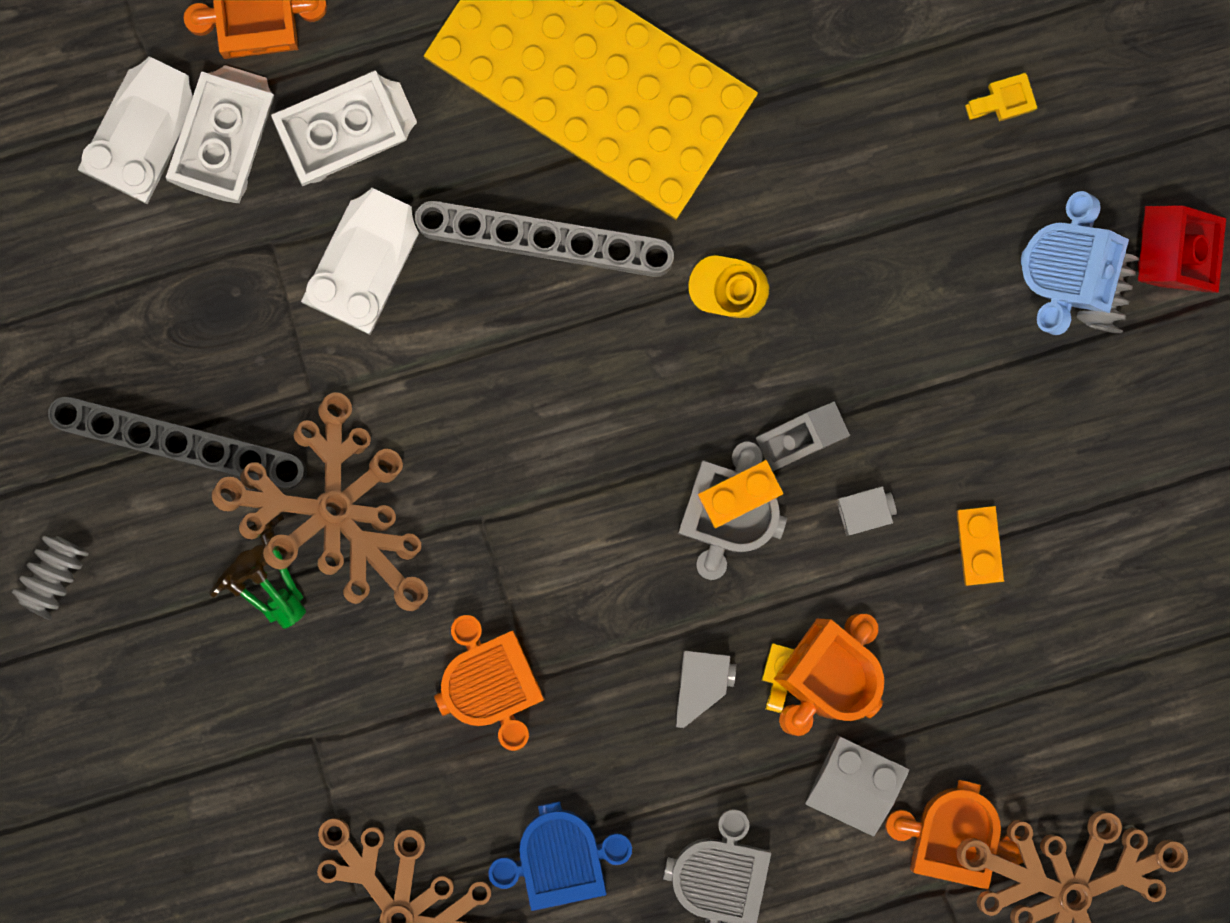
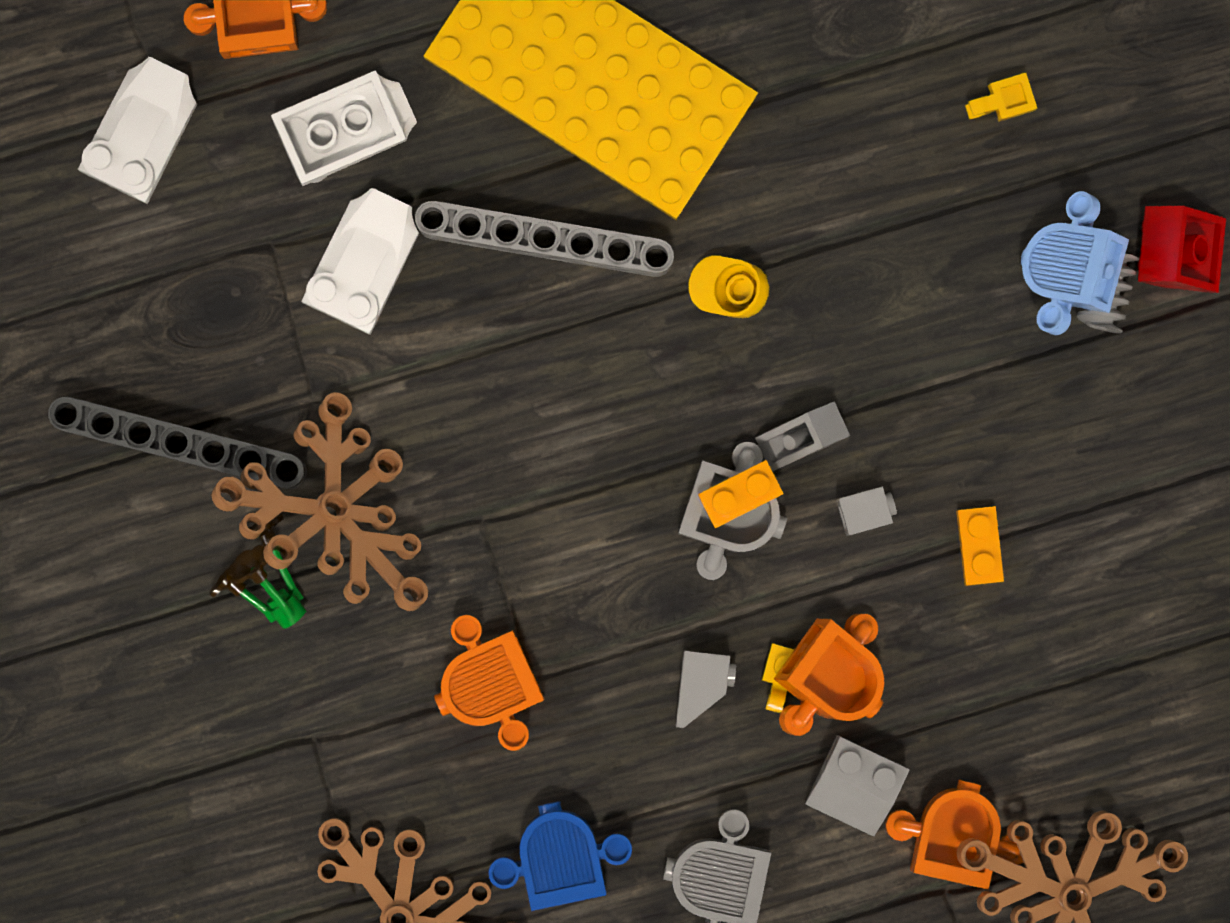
light grey piece [12,536,89,620] -> none
white slope [166,65,274,204] -> none

